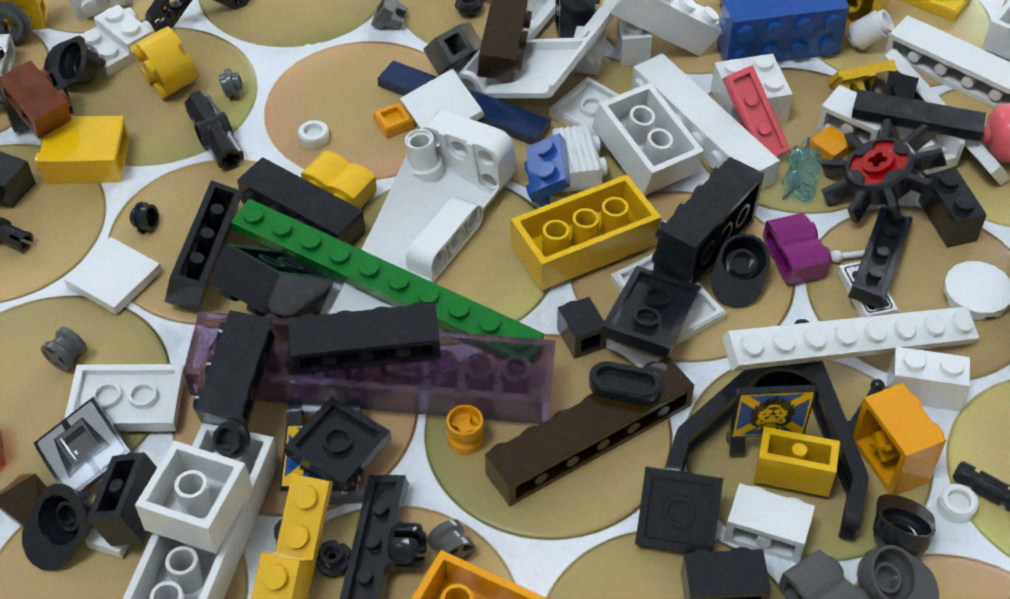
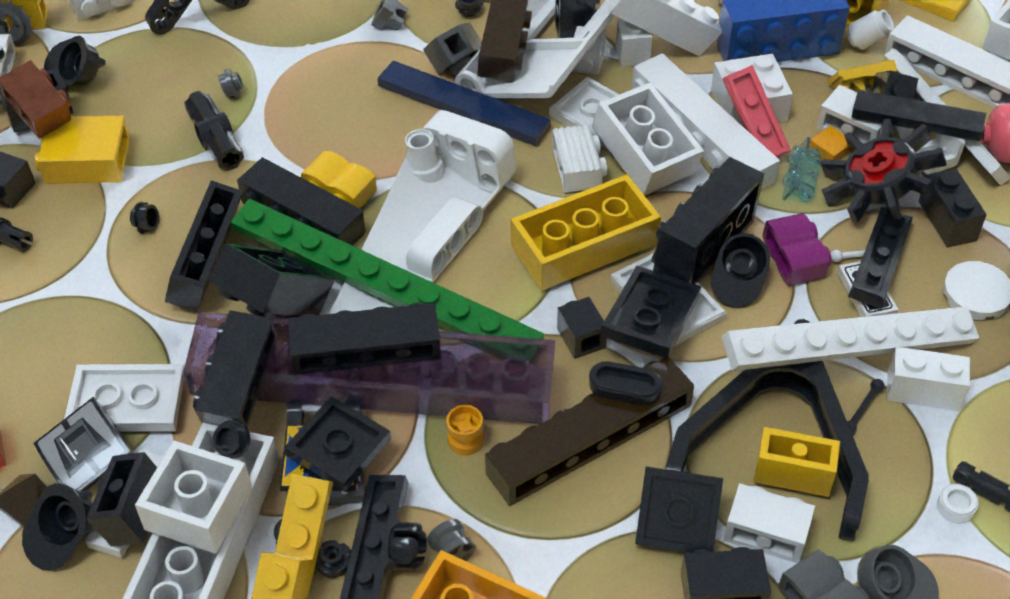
dark grey wheel [41,327,88,371] -> none
white tile [64,237,162,315] -> none
white plate [80,4,155,77] -> none
yellow brick [130,26,199,99] -> none
white tile [298,120,330,150] -> none
light orange tile [372,102,414,139] -> none
white tile [400,68,484,129] -> none
blue bracket [524,133,571,207] -> none
flag [726,385,816,457] -> none
light orange brick [853,383,946,495] -> none
black cap [873,494,936,557] -> none

